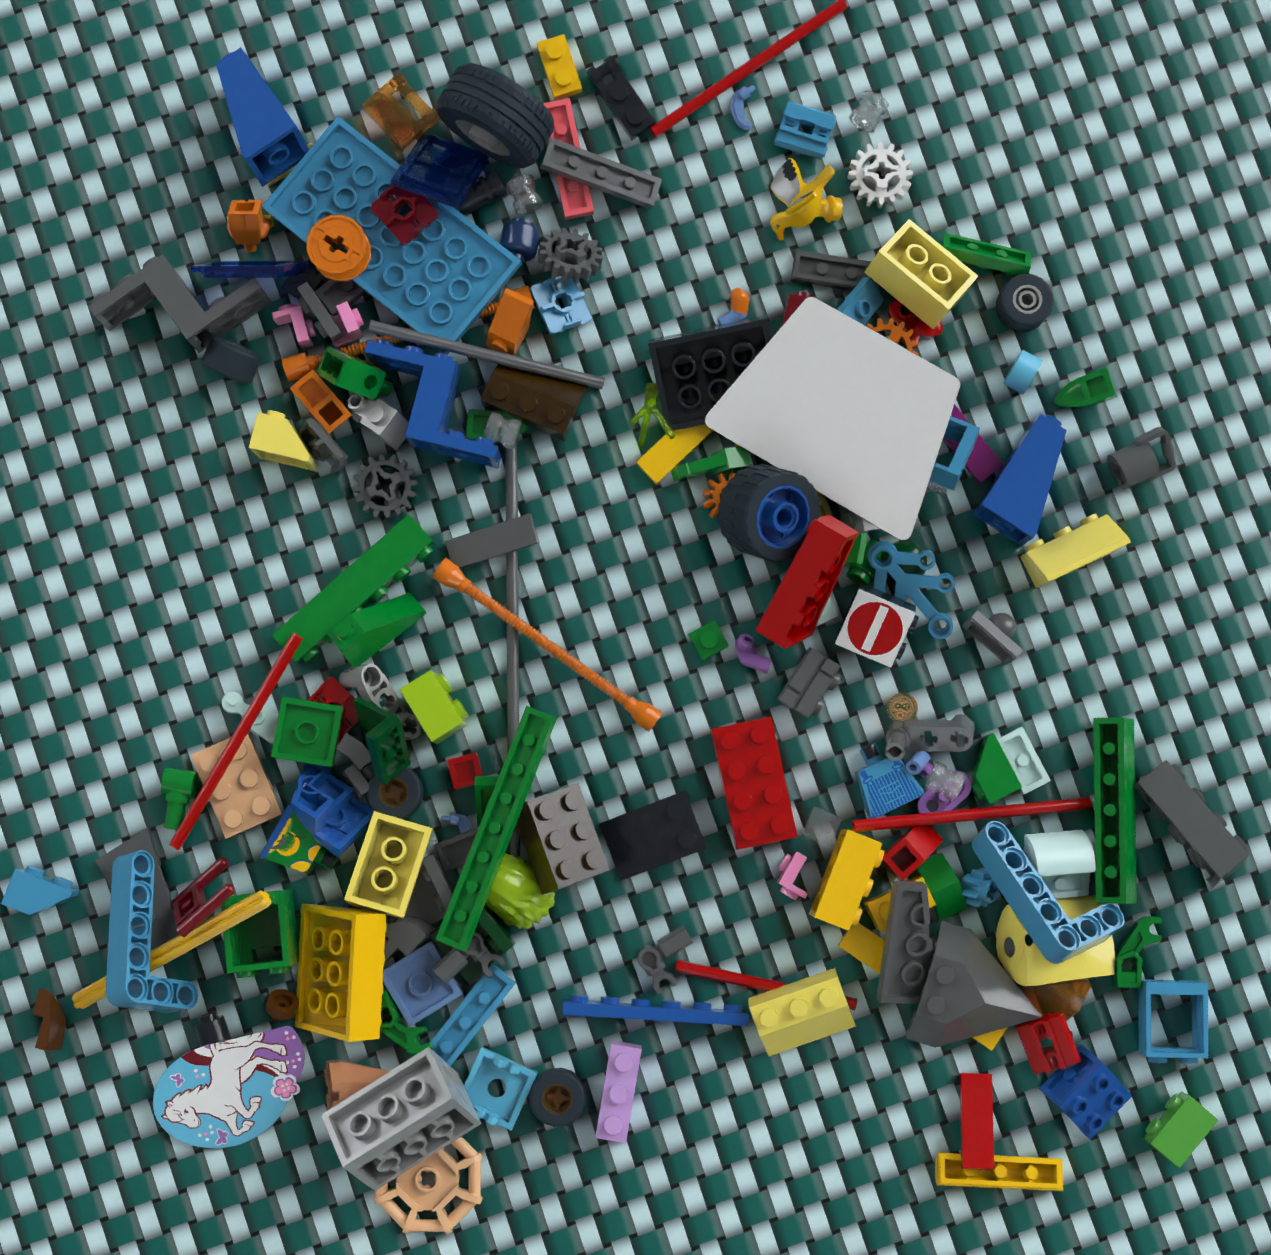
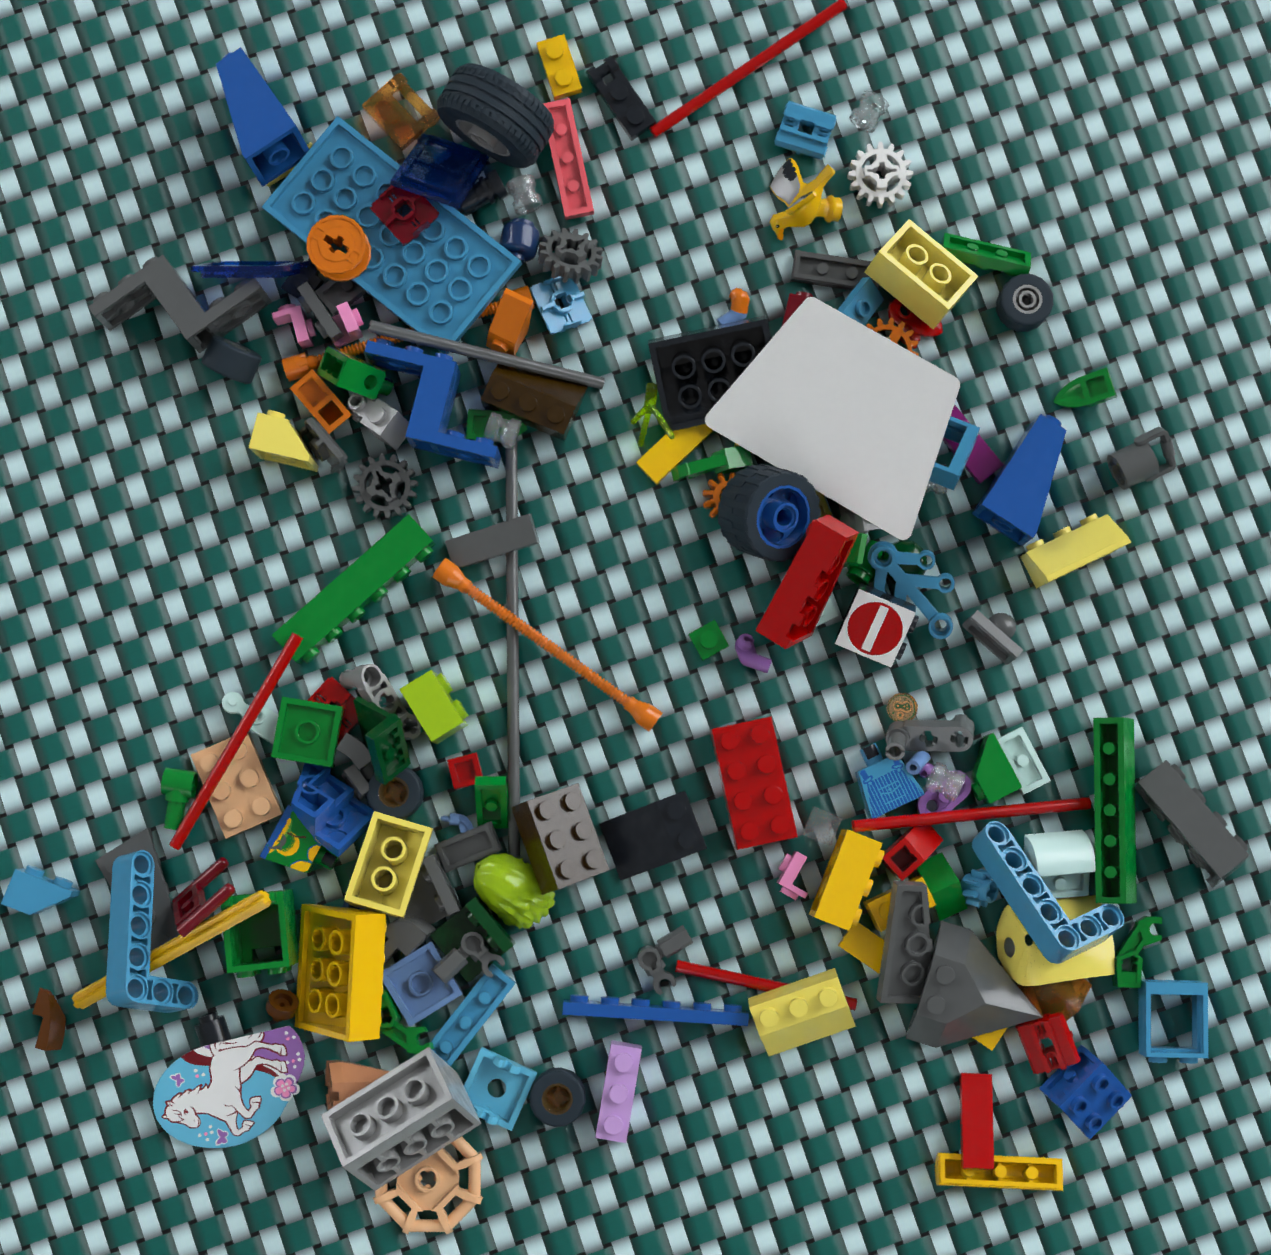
orange piece [226,200,274,253] -> none
green slope [326,593,427,669] -> none
green plate [435,706,557,952] -> none
dark grey plate [540,138,662,210] -> none
medium blue piece [730,85,755,131] -> none
dark grey brick [776,647,841,719] -> none
medium azure piece [1003,350,1043,395] -> none
bright green brick [1143,1091,1218,1168] -> none

